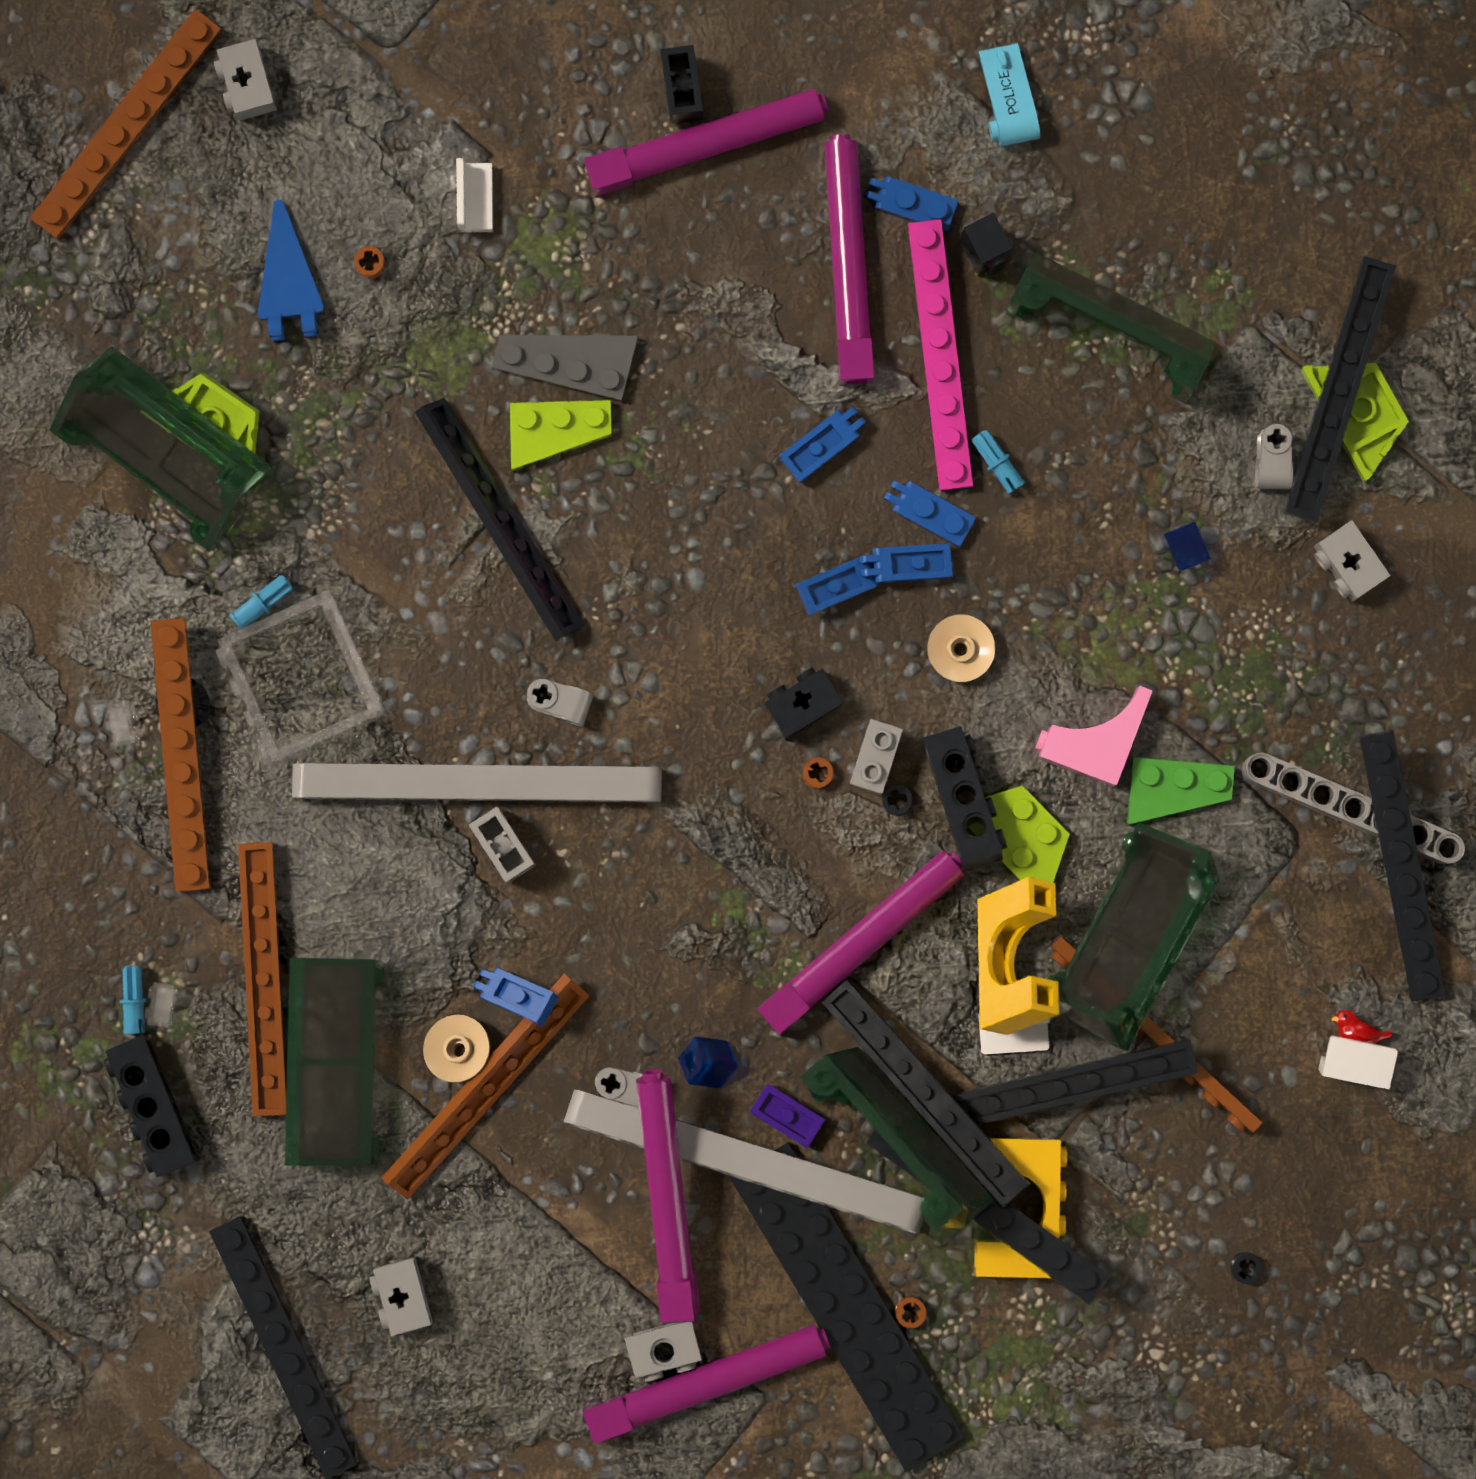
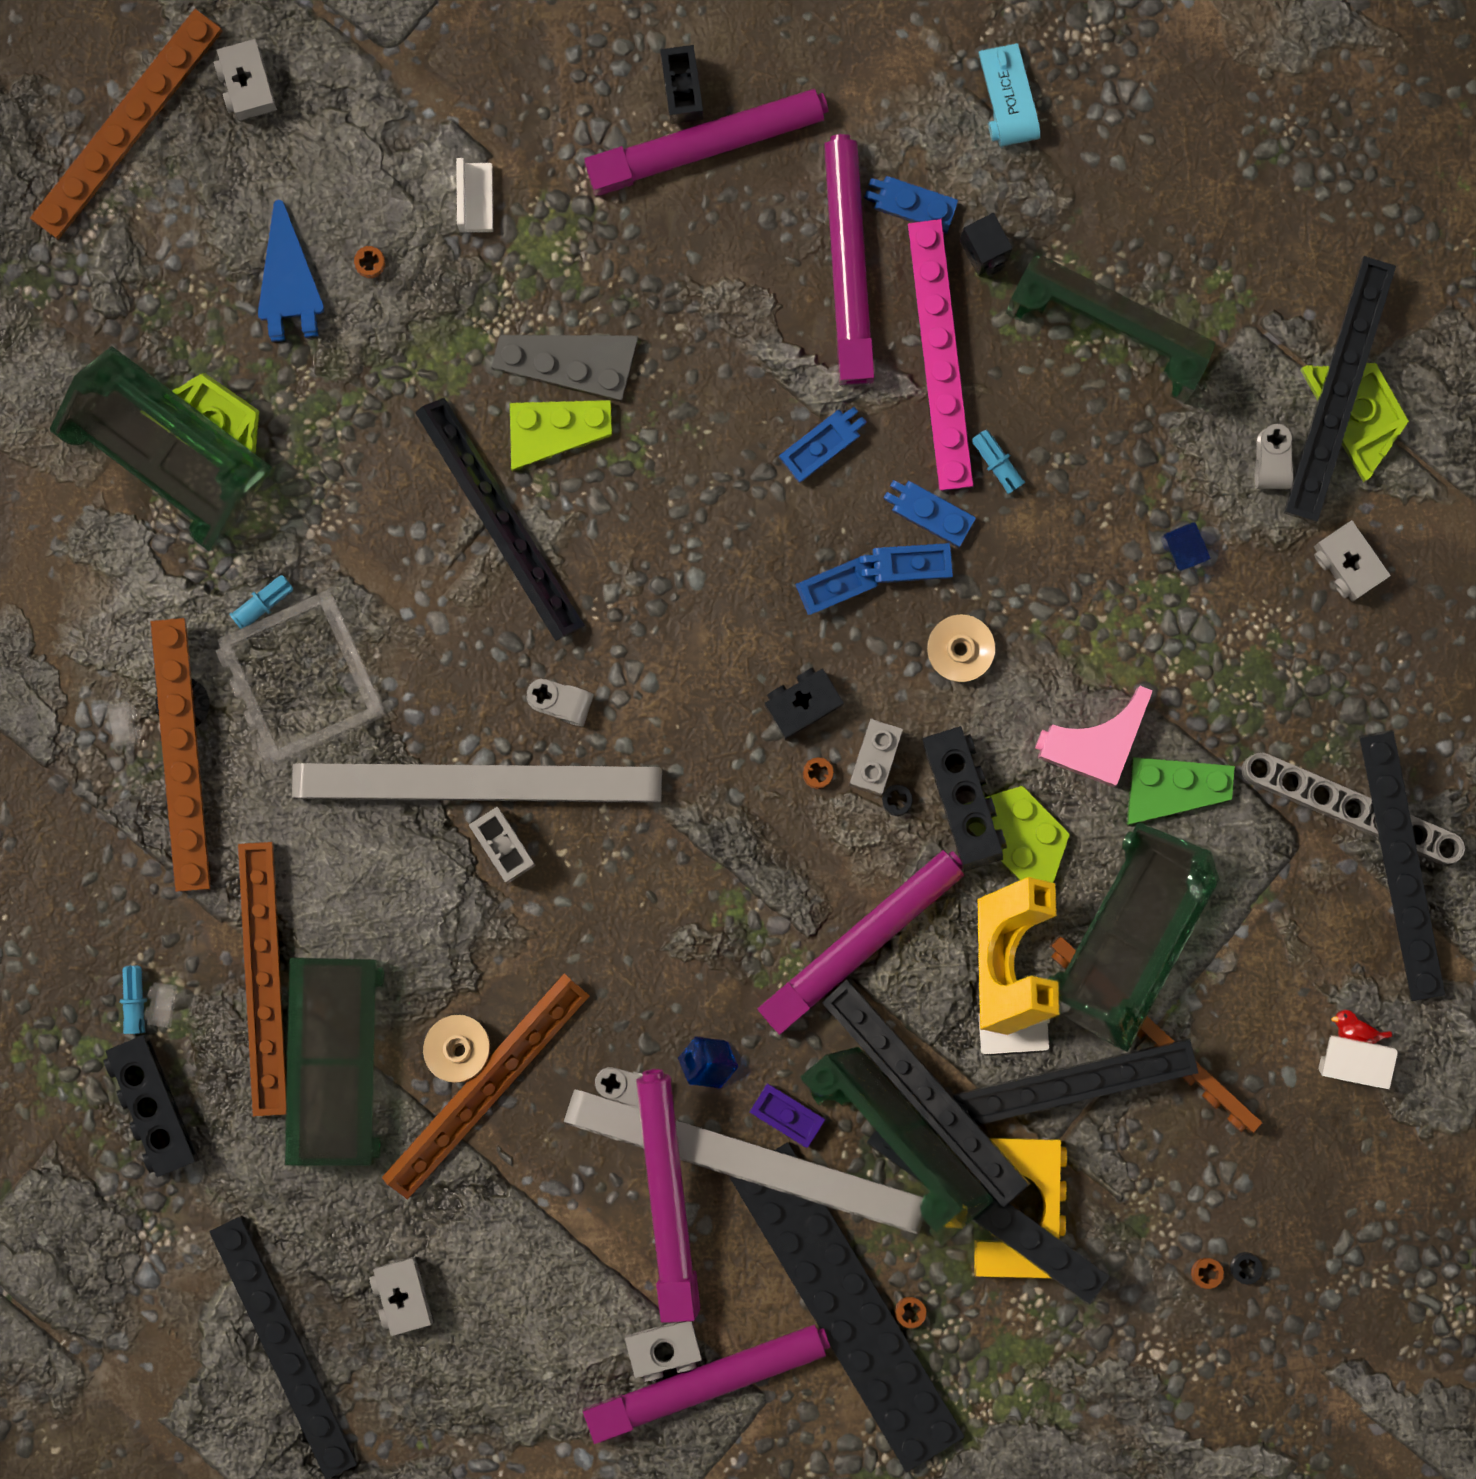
hinge [473,967,559,1027] -> none
none -> dark orange bush [1191,1258,1224,1289]

